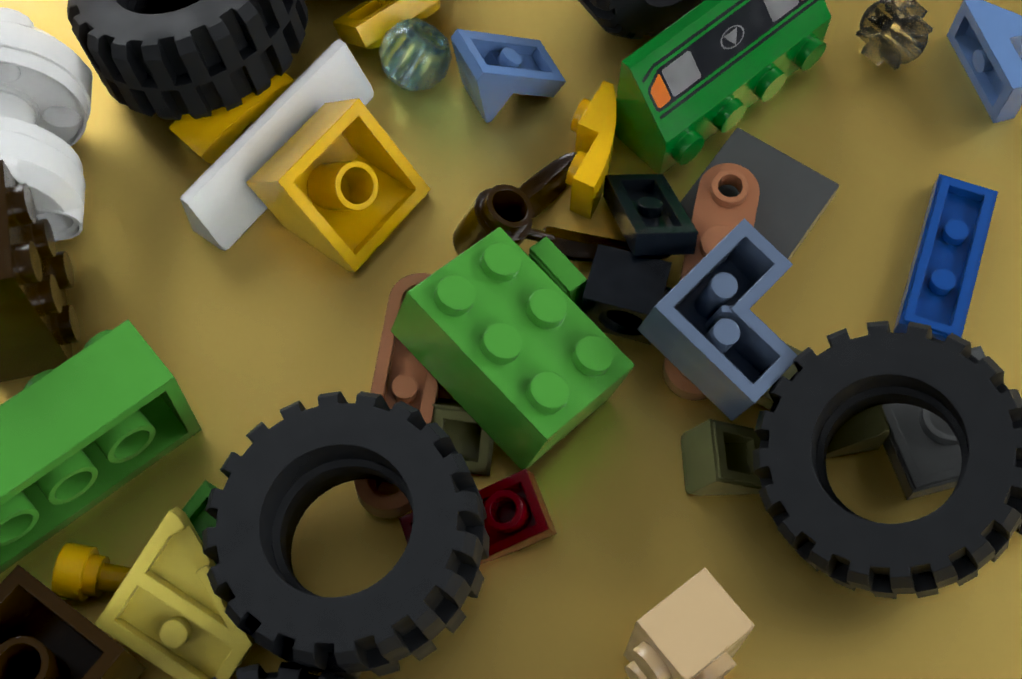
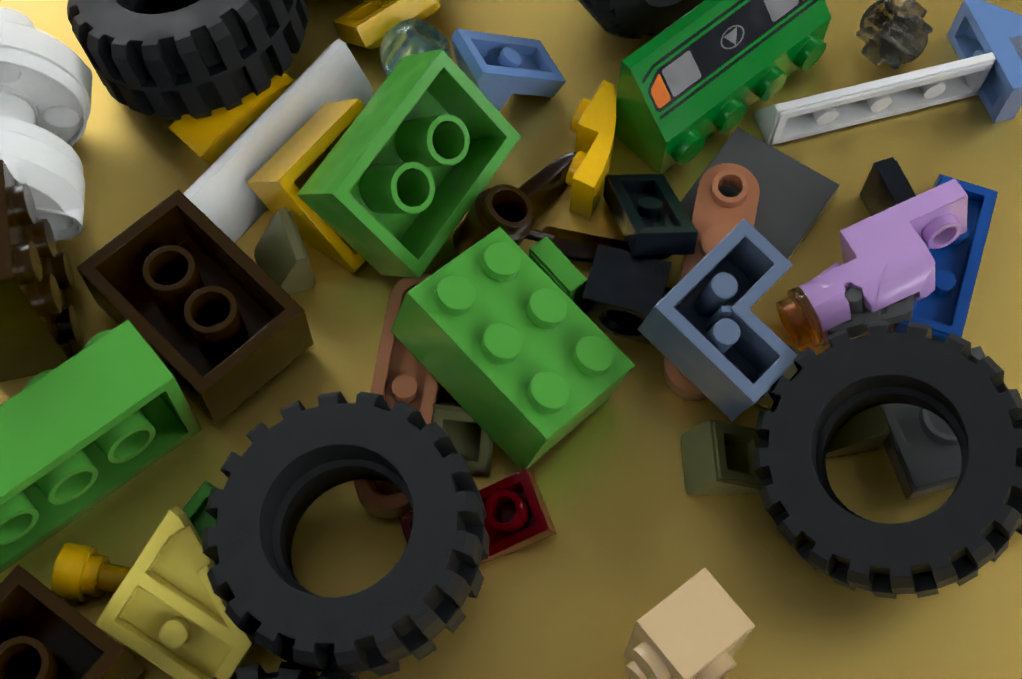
none -> dark brown brick [76,189,314,426]
none -> olive slope [254,208,315,296]
none -> bright green brick [297,49,521,278]
none -> white slope [754,52,996,146]
none -> lavender plate [776,178,968,348]
none -> black tile [860,157,916,216]

